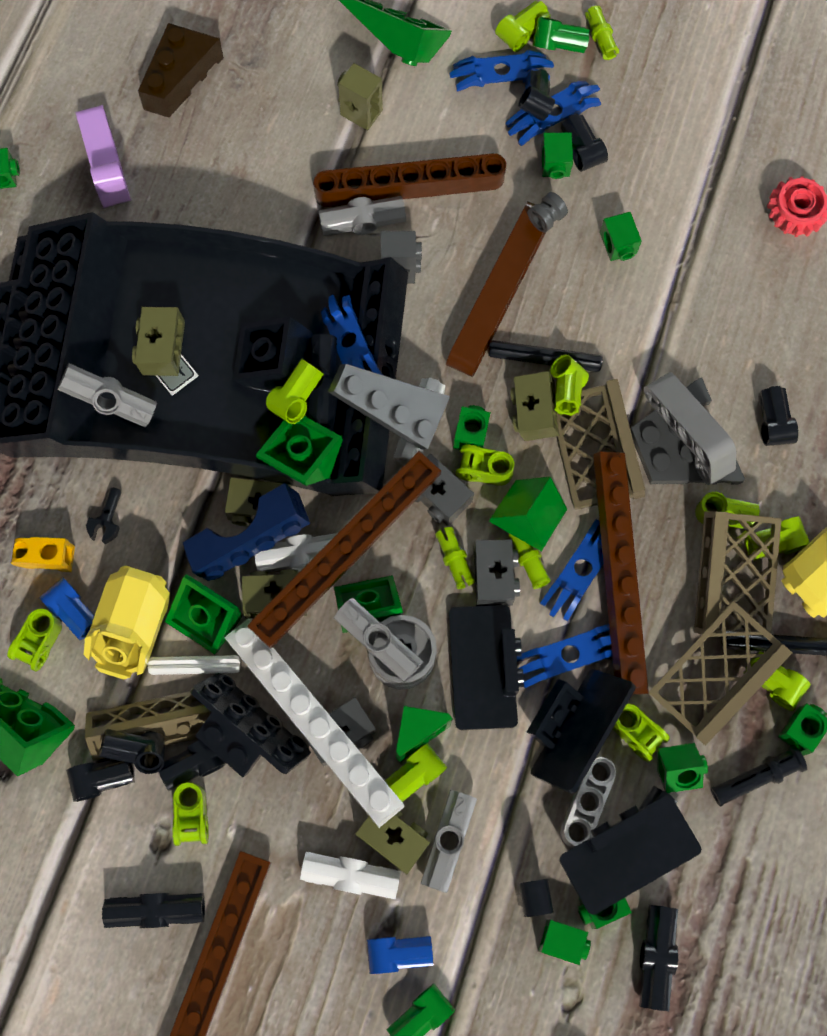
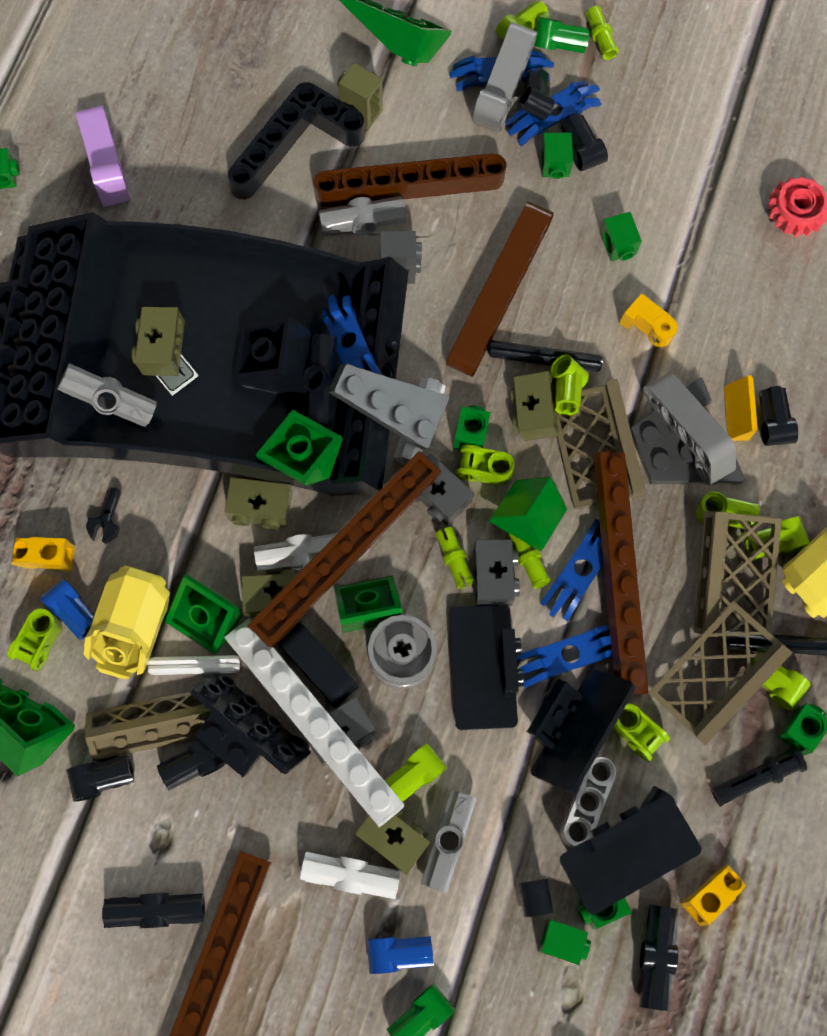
black piece [99,729,165,774] -> none
dark brown wedge [138,23,224,118] -> none
lime piece [172,782,209,846] -> none
dark blue arch [182,483,310,581] -> none
lime piece [266,359,324,424] -> none
light grey piece [334,598,423,683] -> none
green slope [396,706,453,763] -> none
dark grey wheel [527,192,568,233] -> none
green brick [657,743,708,793] -> none
none -> black beam [228,82,365,200]
none -> black beam [277,622,359,708]
none -> light grey beam [473,23,538,133]
none -> yellow leg [619,293,678,347]
none -> yellow leg [680,864,746,926]
none -> yellow slope [724,375,758,441]

